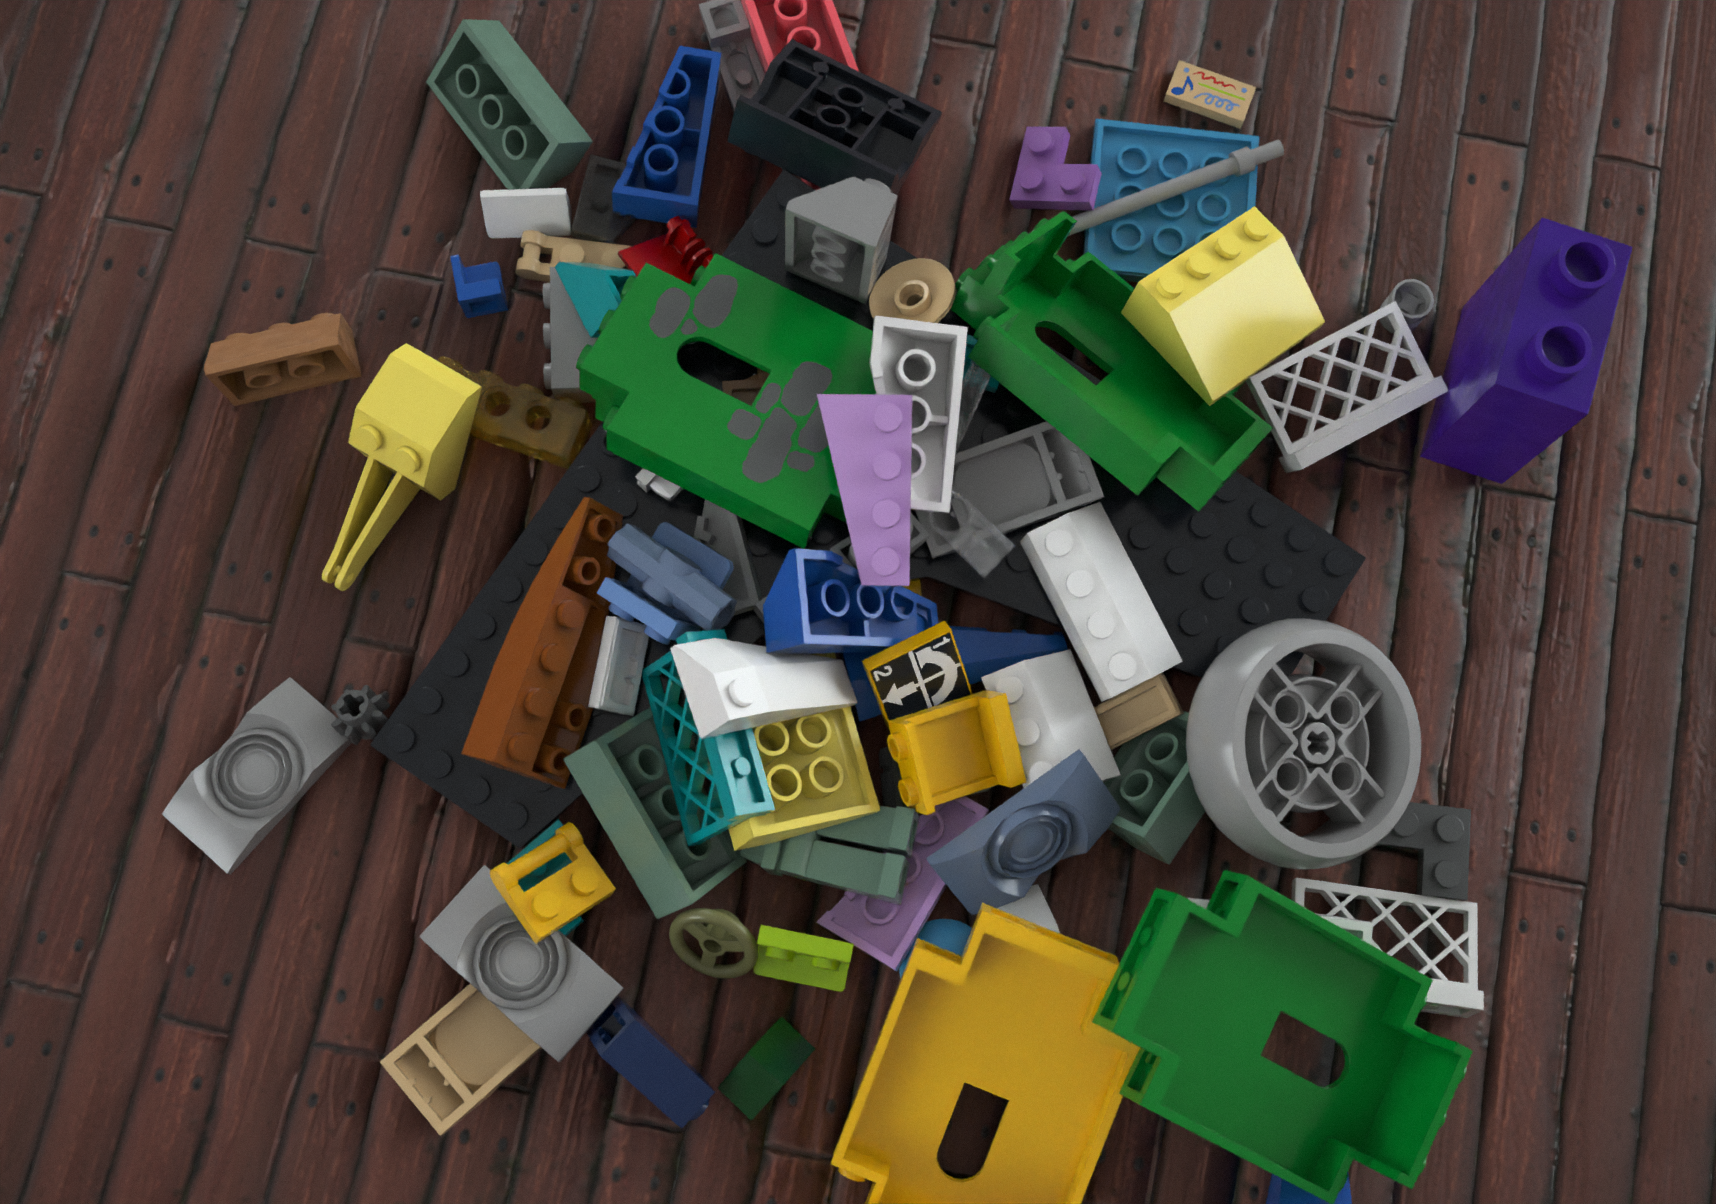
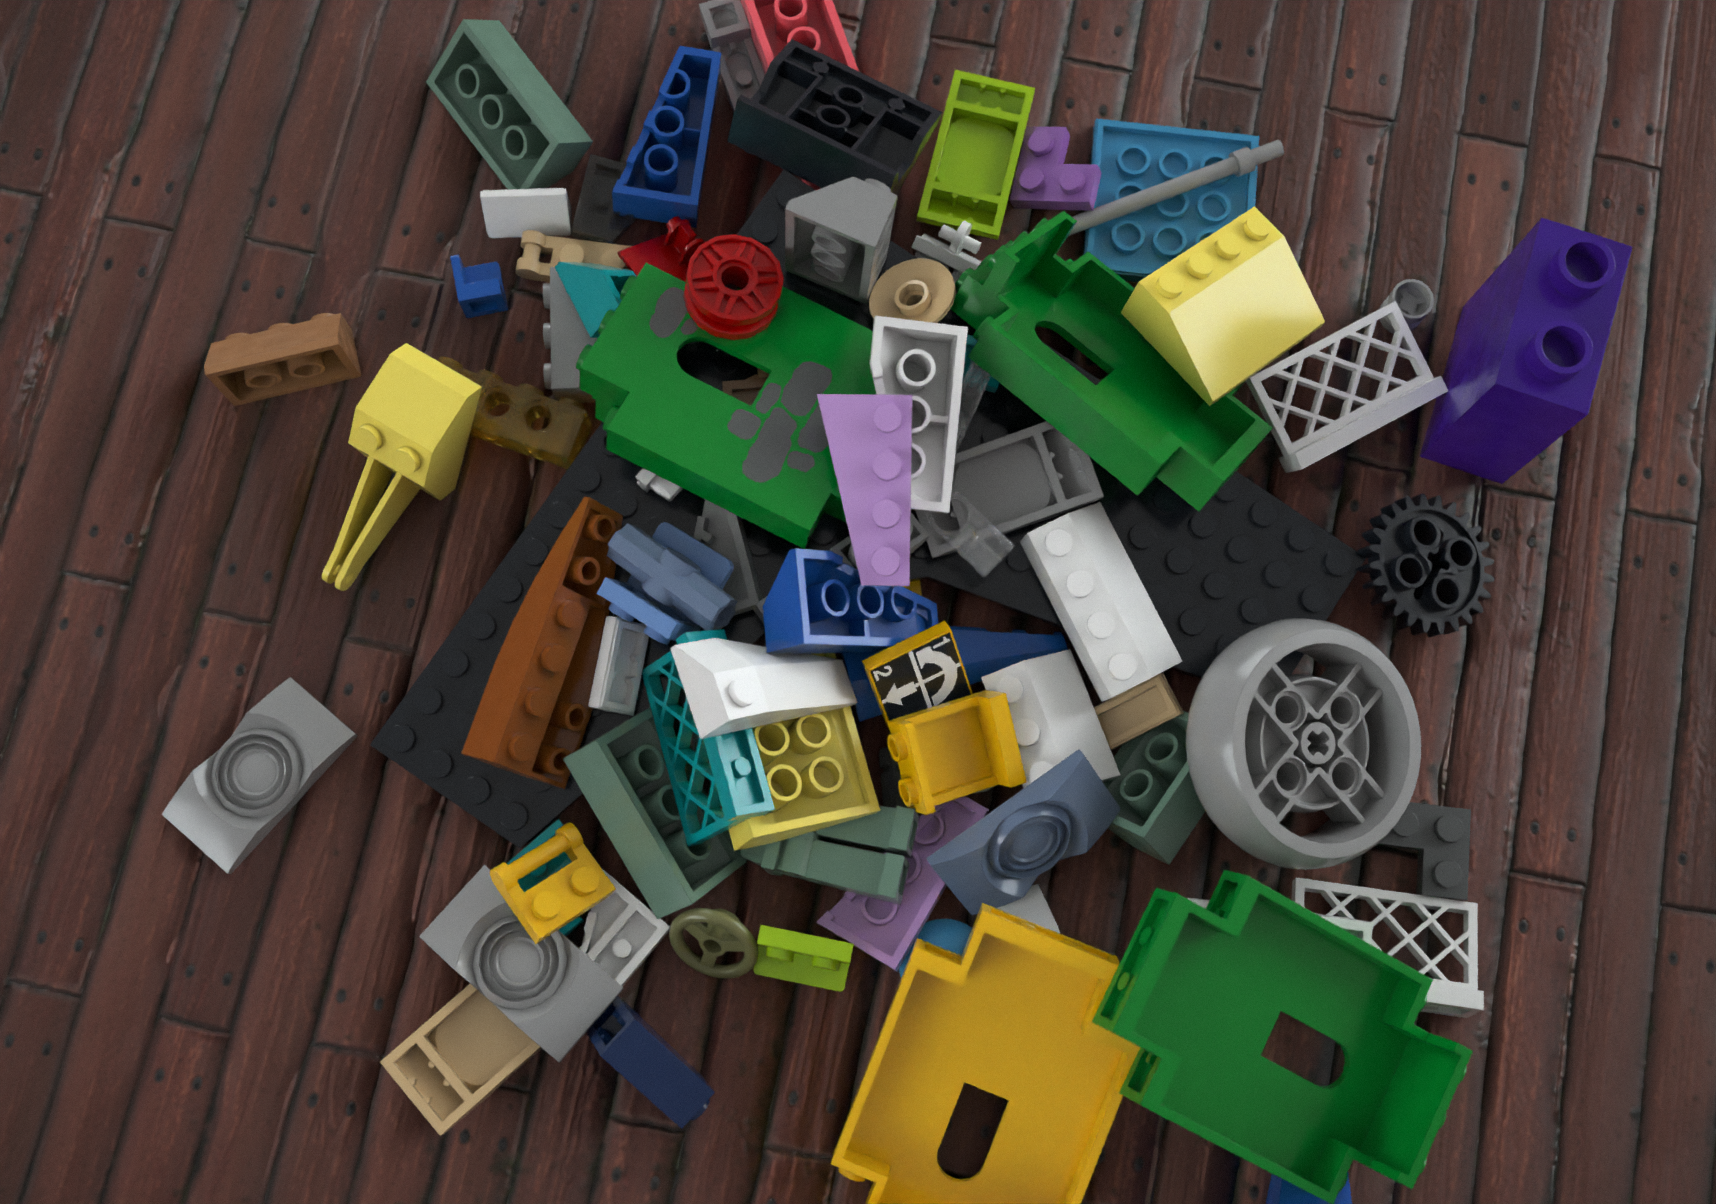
dark grey gear [331,685,390,745] -> none
dark green slope [717,1017,815,1121] -> none
tan tile [1163,60,1256,129] -> none
none -> white wing [579,870,670,987]
none -> red wheel [683,234,784,340]
none -> white hips [911,221,982,283]
none -> lime slope [916,69,1035,240]
none -> black gear [1358,494,1494,637]

